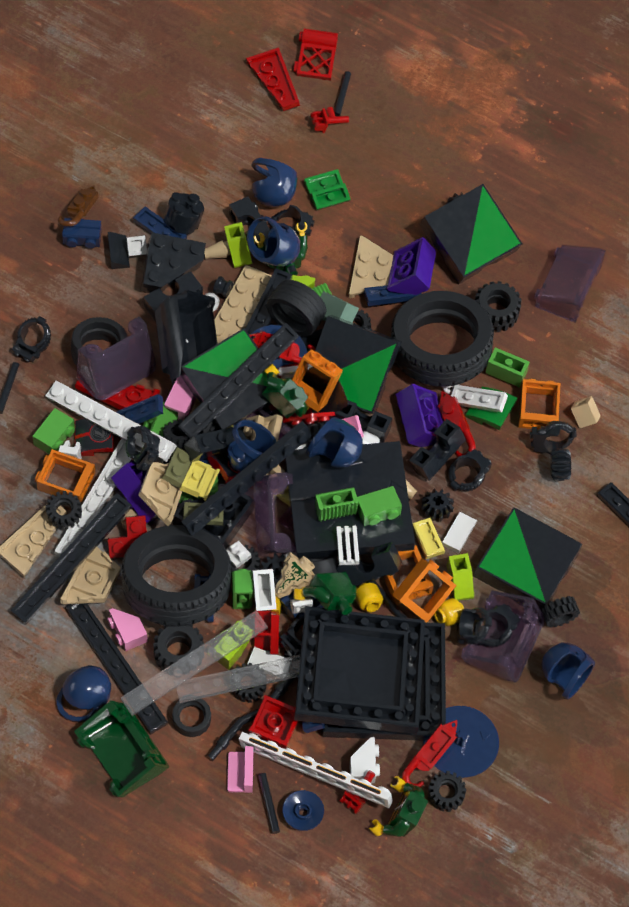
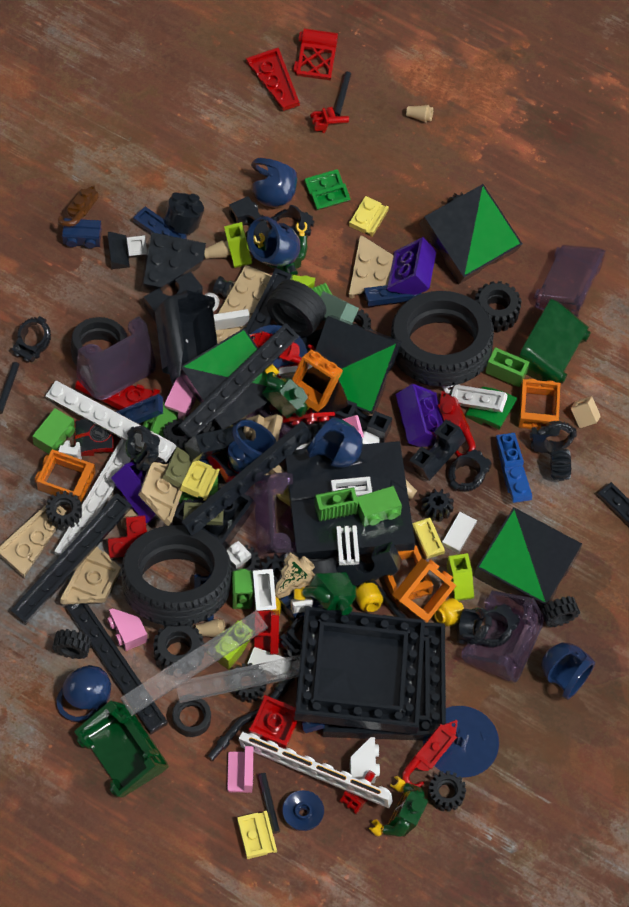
none -> black tyre [52,629,91,659]
none -> tan cone [196,618,226,638]
none -> white tile [214,309,250,330]
none -> light yellow plate [237,811,277,859]
none -> white tile [331,477,372,497]
none -> light yellow plate [349,196,389,237]
none -> tan cone [406,105,433,122]
none -> blue slope [496,433,532,503]
none -> dark green windscreen [519,299,591,384]

